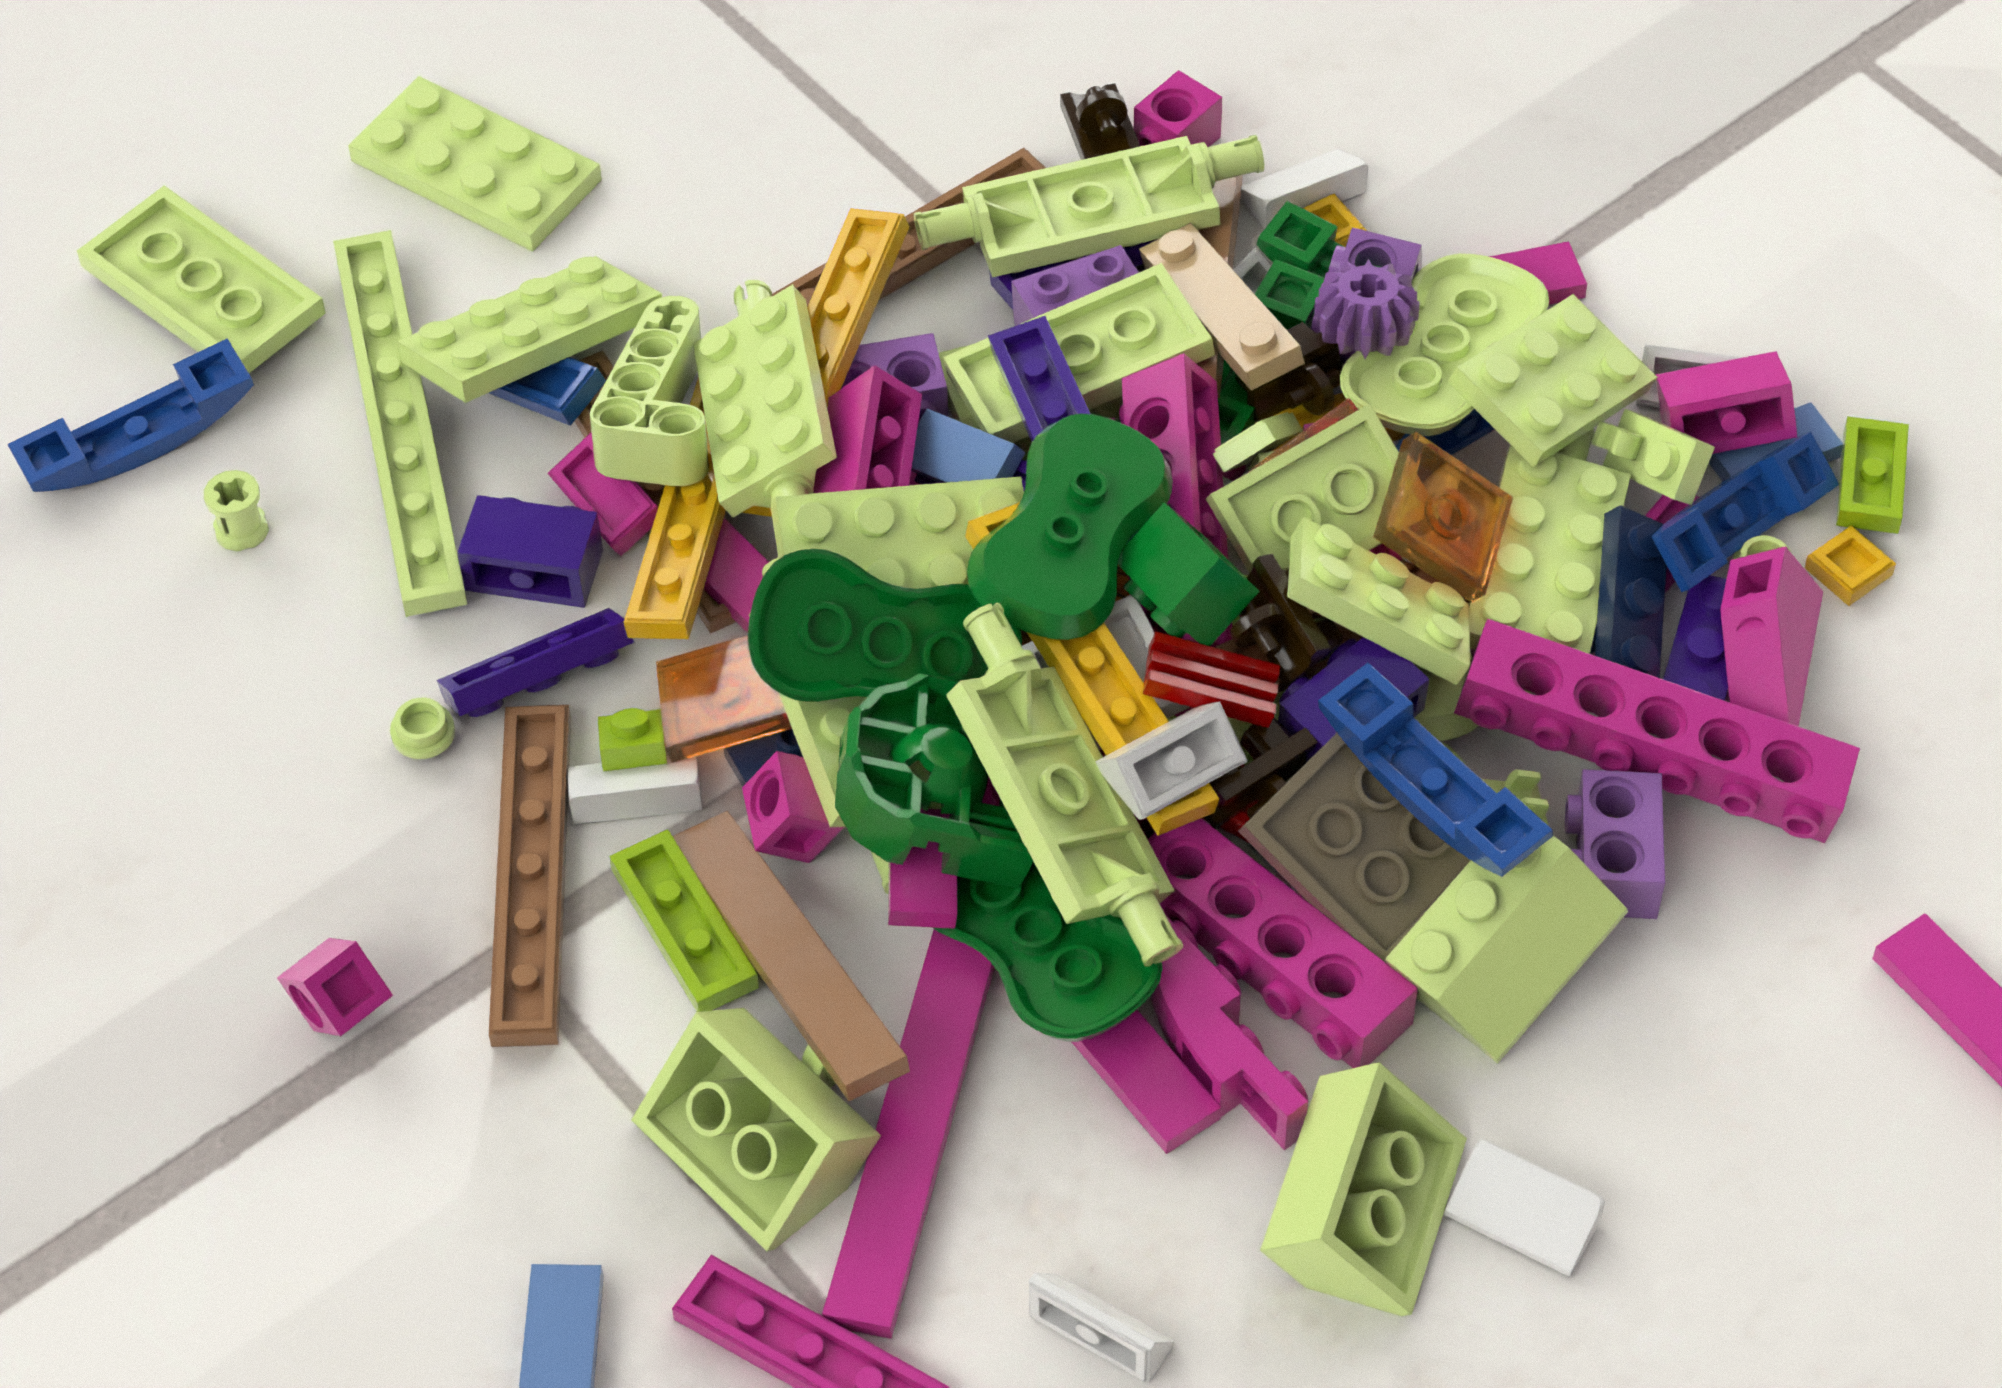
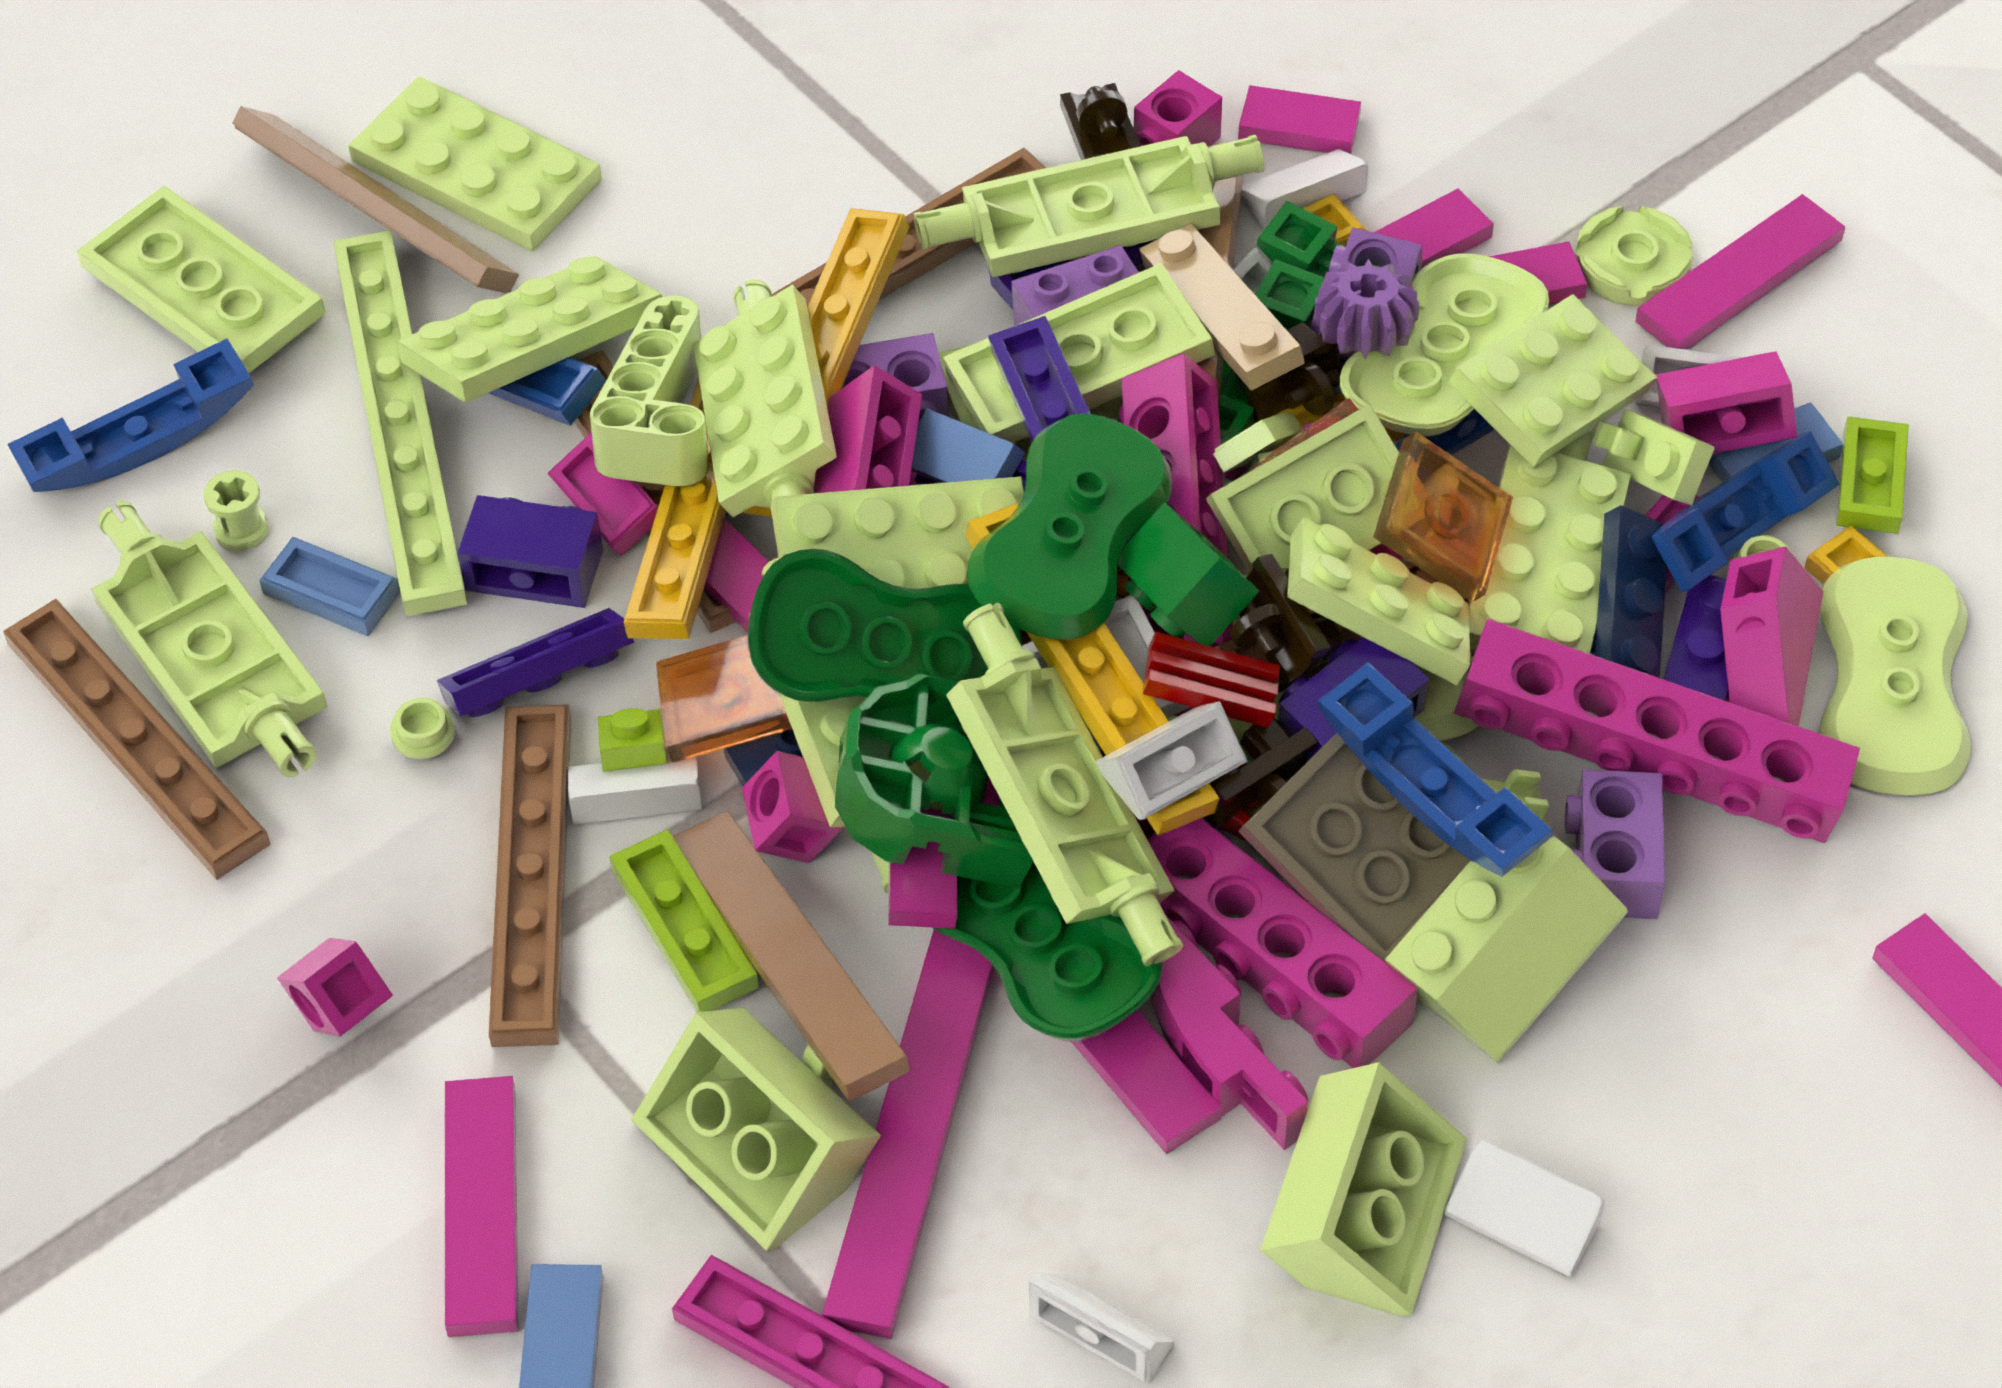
none -> medium nougat tile [3,599,271,880]
none -> yellowish green plate [91,501,328,777]
none -> medium nougat tile [232,106,519,293]
none -> medium blue tile [259,537,400,636]
none -> dark pink tile [445,1076,519,1337]
none -> dark pink tile [1238,85,1361,154]
none -> dark pink tile [1373,188,1494,268]
none -> yellowish green tile [1575,206,1693,306]
none -> dark pink tile [1635,194,1845,350]
none -> yellowish green plate [1819,557,1971,796]

